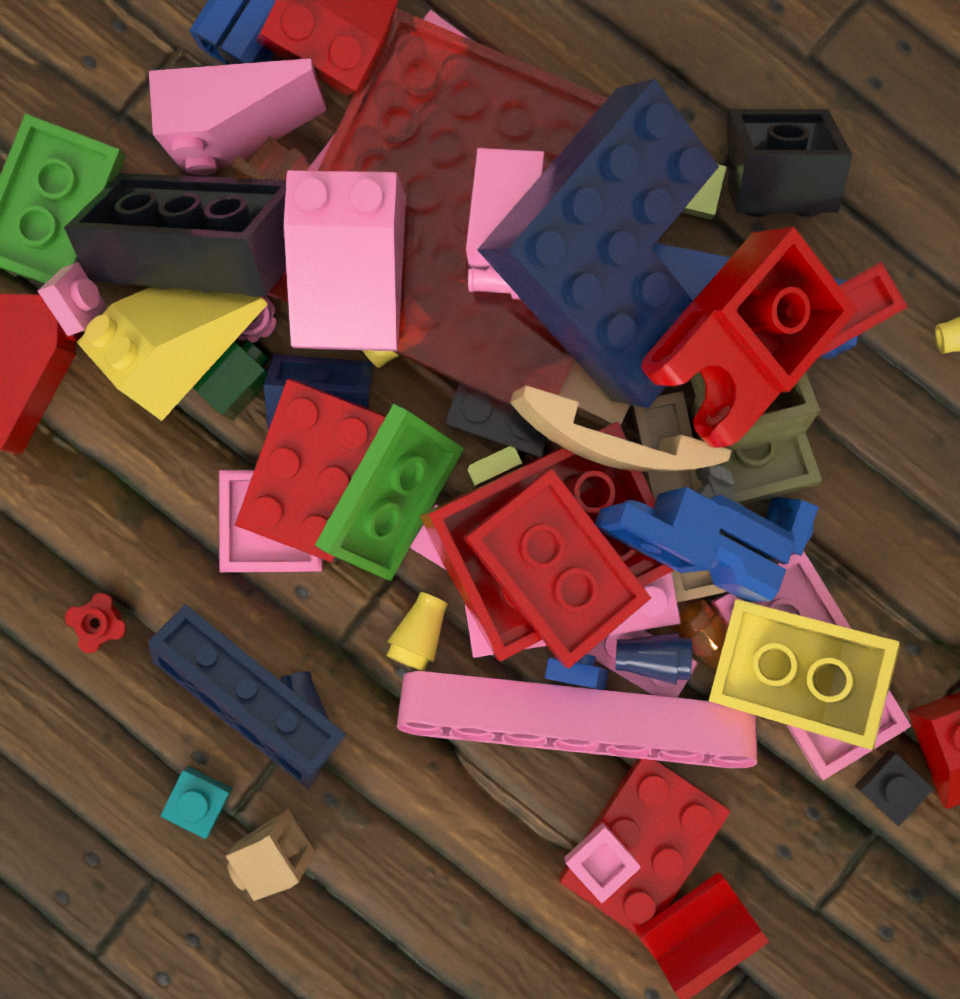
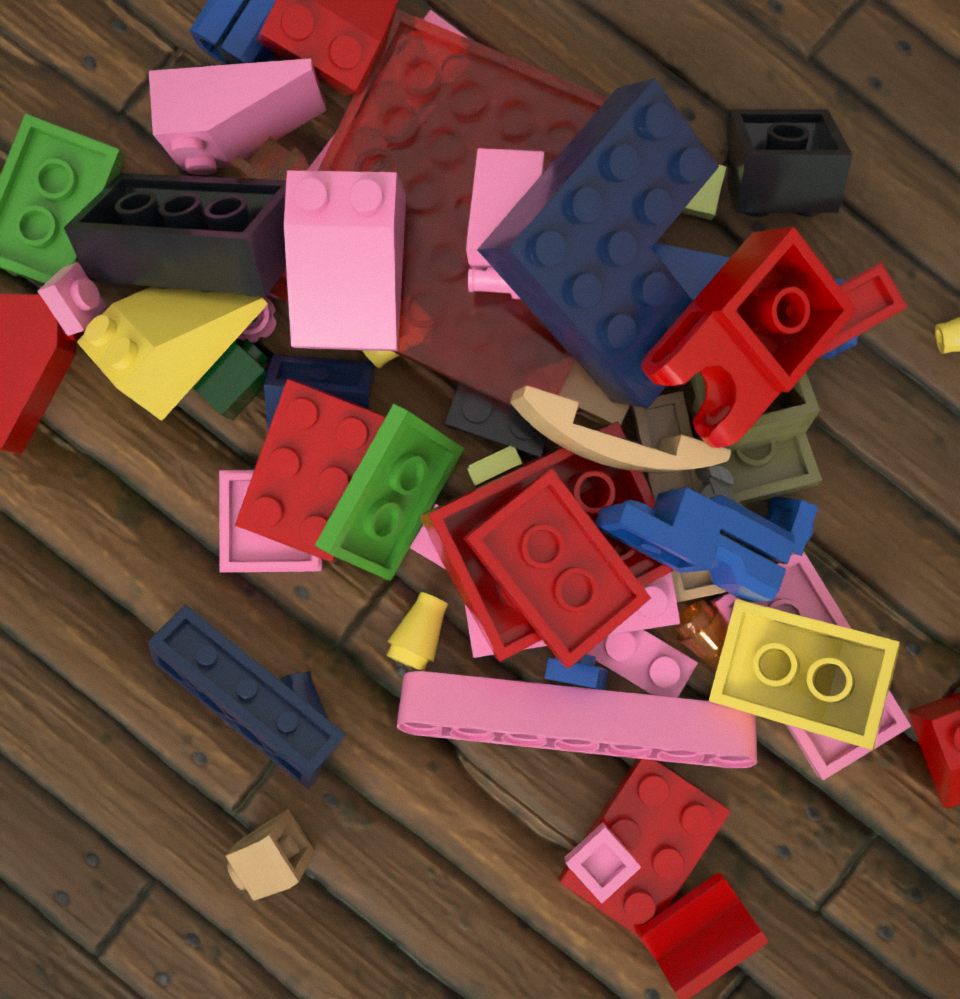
red plate [65,593,126,653] -> none
teal plate [160,766,233,839] -> none
dark blue cone [616,632,692,685] -> none
black plate [855,750,934,826] -> none

